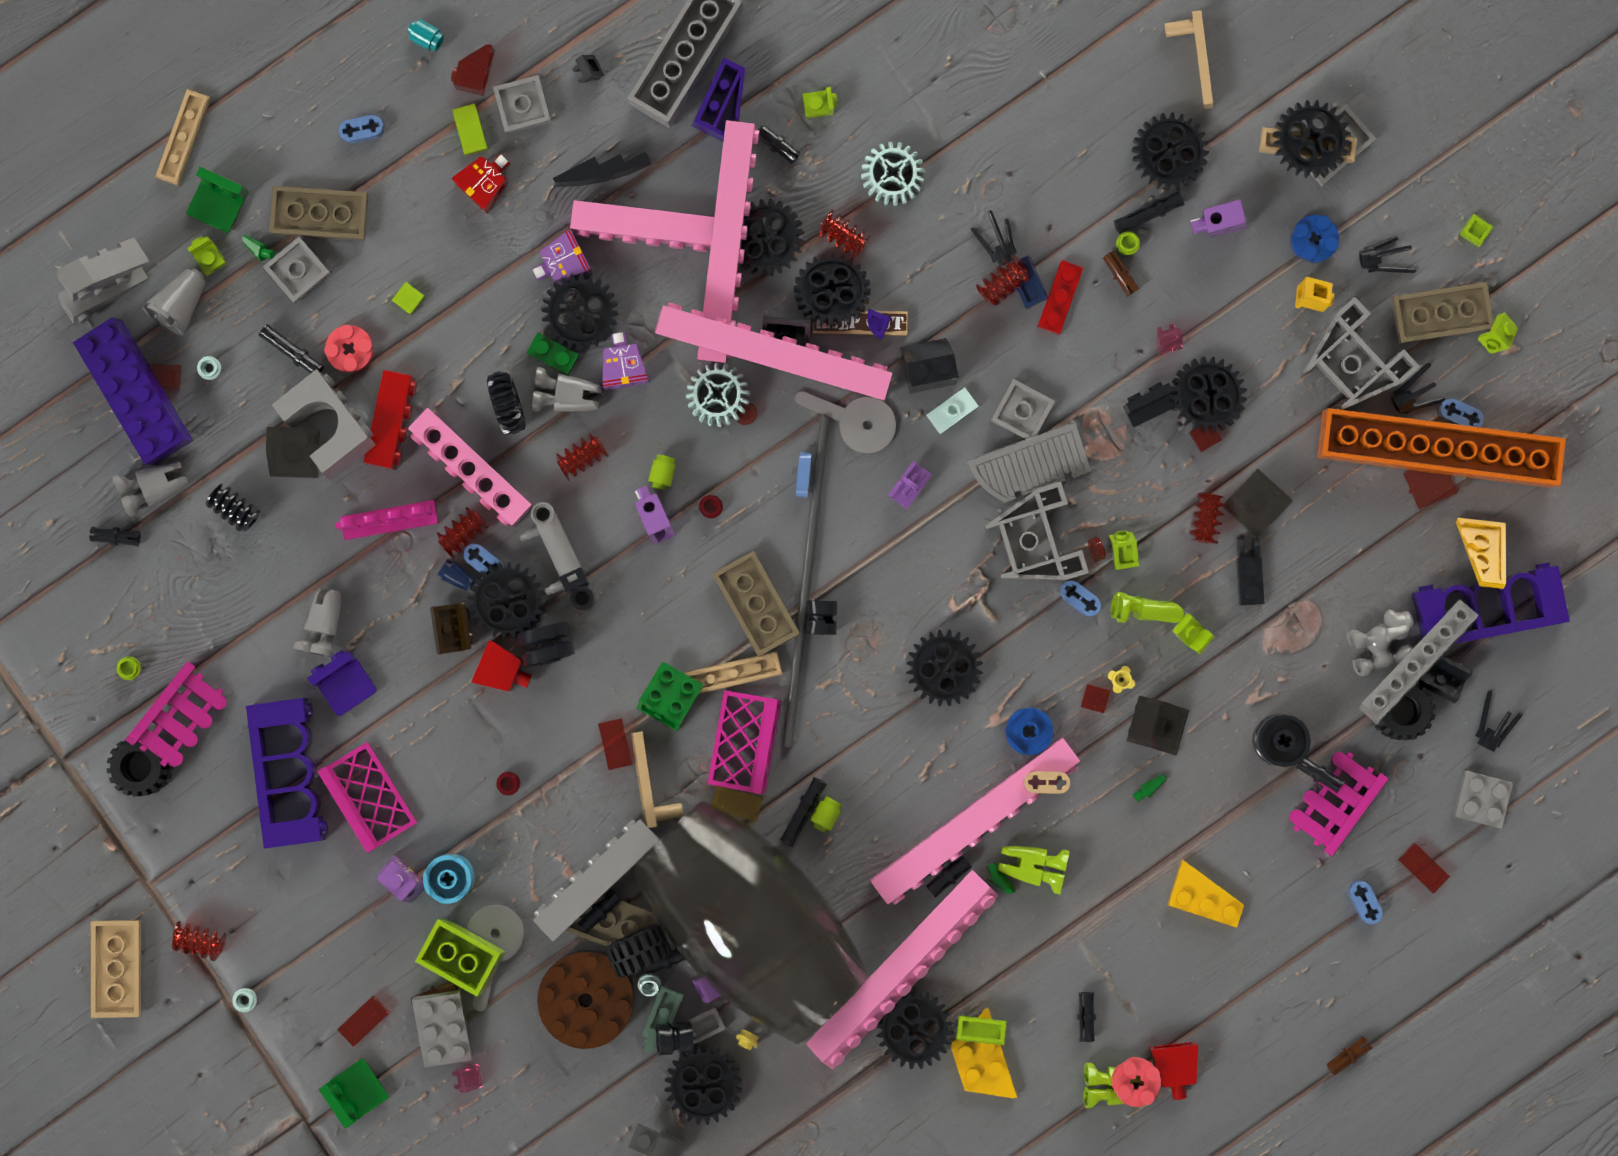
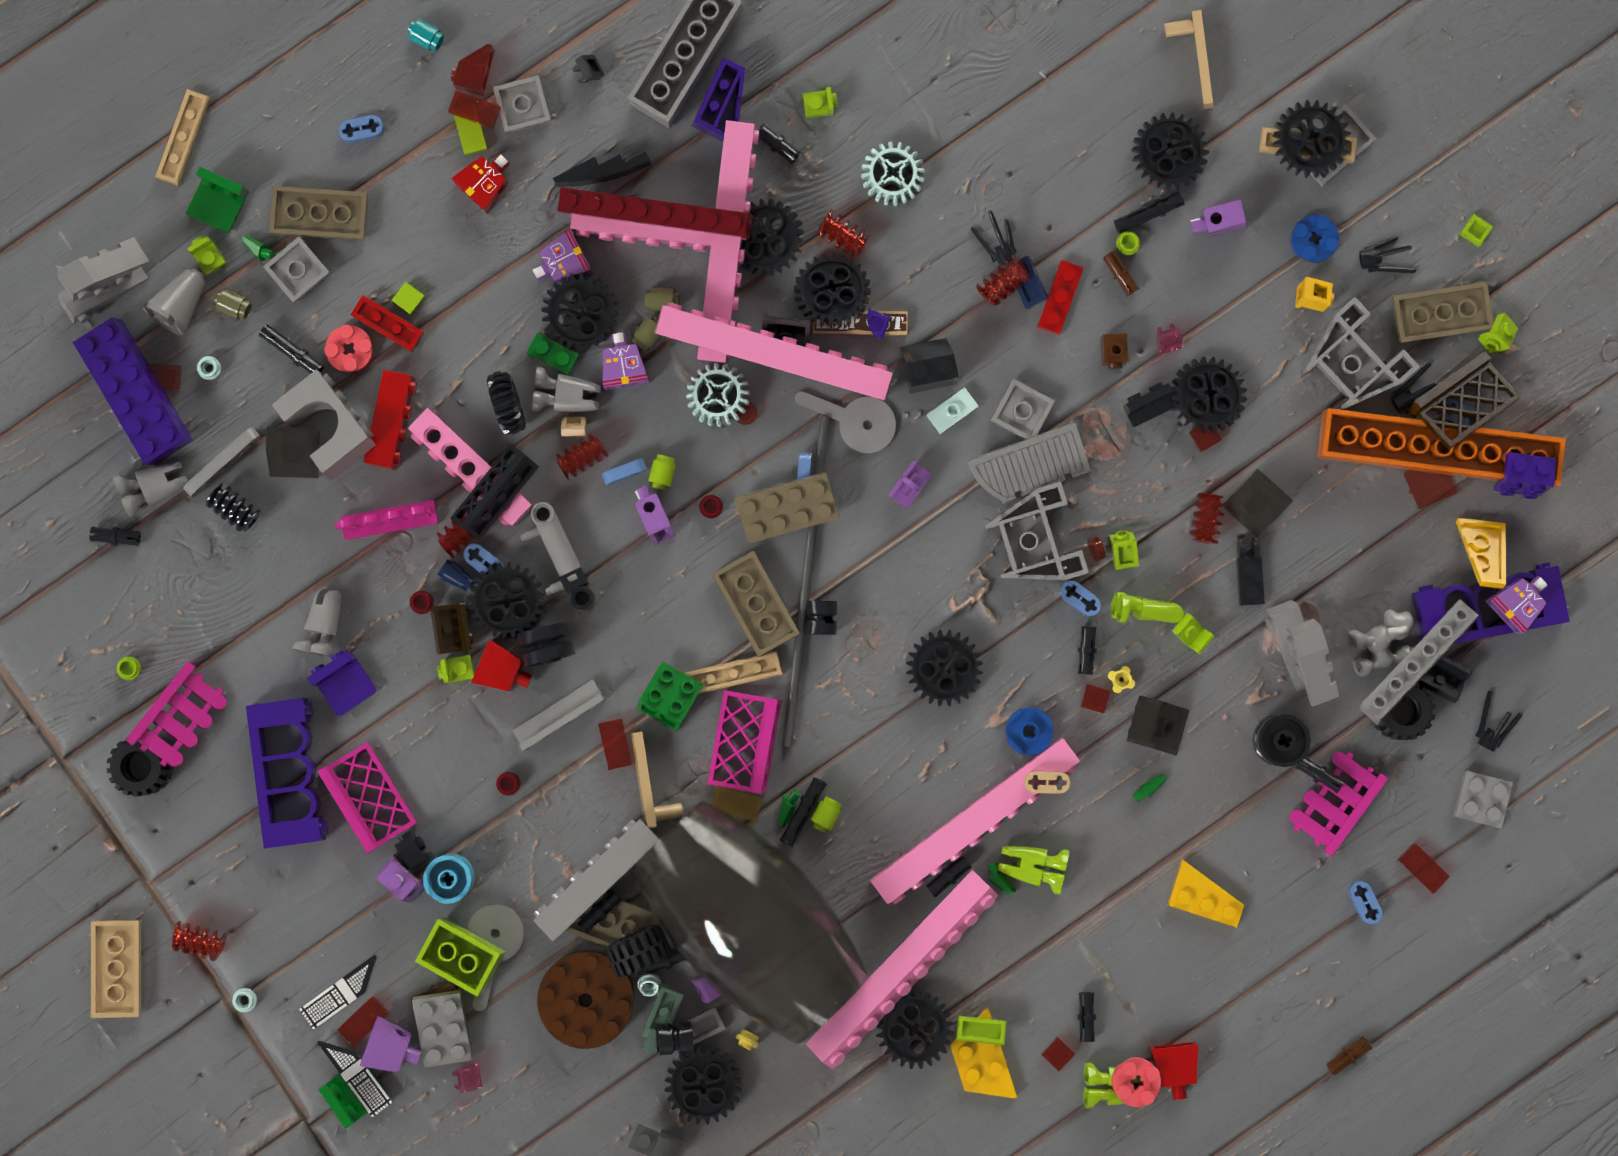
none -> light grey beam [183,427,261,498]
none -> olive brick [214,289,252,319]
none -> sticker [300,955,376,1029]
none -> sticker [317,1041,392,1117]
none -> red plate [350,295,424,352]
none -> medium lavender torso [360,1016,421,1072]
none -> black brick [394,830,433,870]
none -> dark red plate [410,590,434,614]
none -> lime bracket [437,655,475,683]
none -> clear red tile [448,90,501,129]
none -> black fence [450,444,539,541]
none -> light grey fence [512,680,606,751]
none -> dark red brick [558,187,753,239]
none -> tan tile [561,417,587,436]
none -> medium blue beam [602,458,648,486]
none -> olive brick [631,316,662,352]
none -> olive brick [645,288,680,311]
none -> dark tan plate [734,472,840,544]
none -> green bar [778,789,801,827]
none -> clear red tile [1041,1037,1075,1071]
none -> black pin [1078,626,1097,675]
none -> reddish brown brick [1101,333,1128,369]
none -> light grey wedge [1265,600,1339,707]
none -> dark brown fence [1408,351,1521,450]
none -> medium lavender torso [1486,576,1548,634]
none -> dark purple bracket [1493,452,1556,499]

